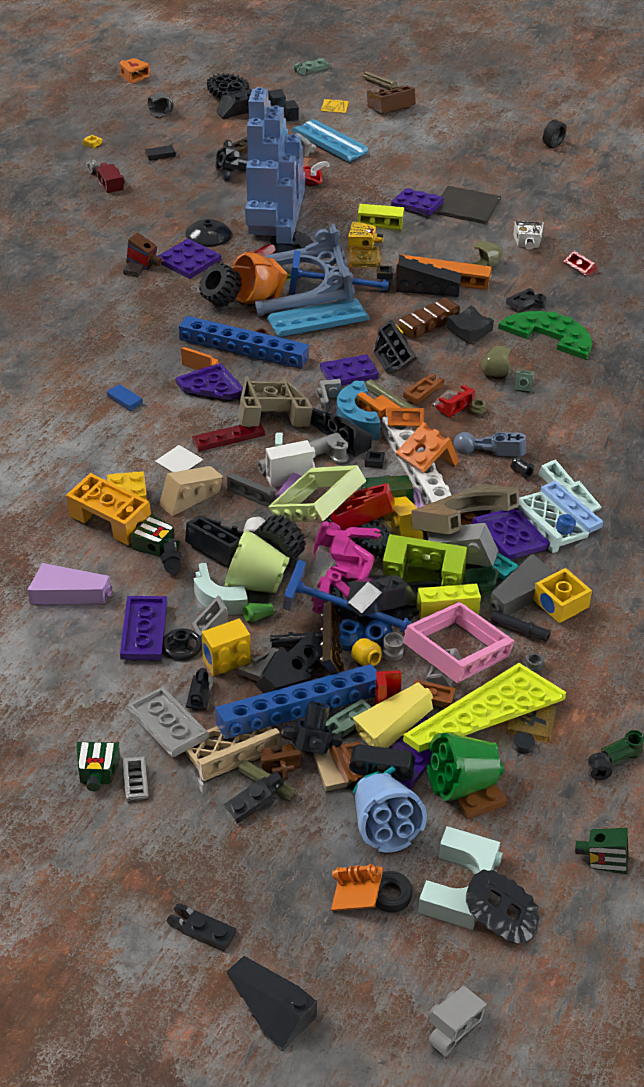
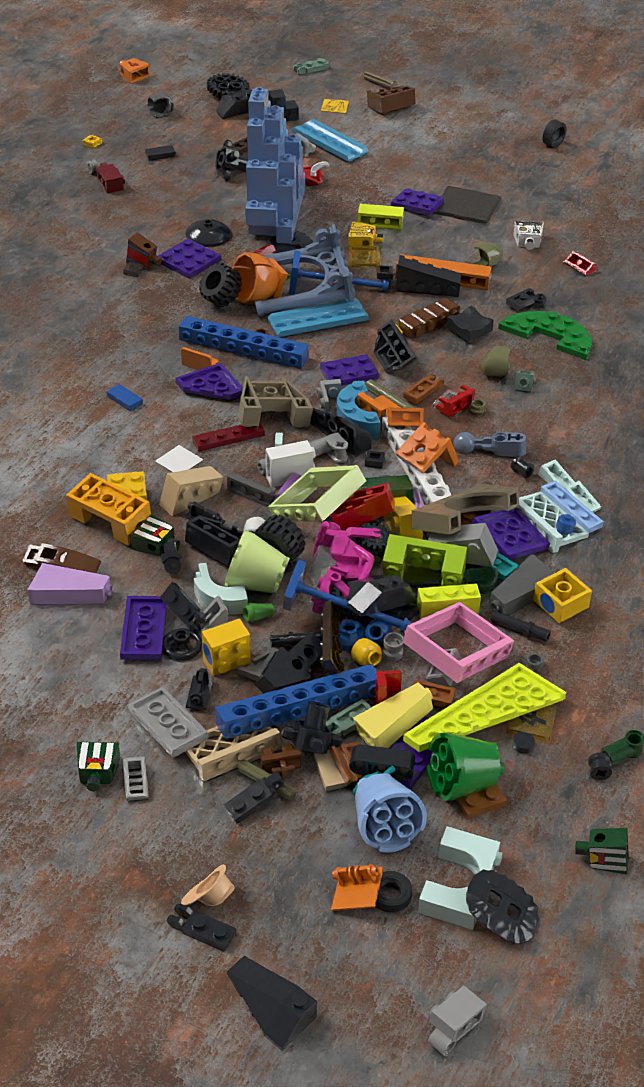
none -> reddish brown slope [22,543,101,573]
none -> black hinge [160,582,208,634]
none -> light nougat piece [181,864,234,906]
none -> black hinge [184,501,226,525]

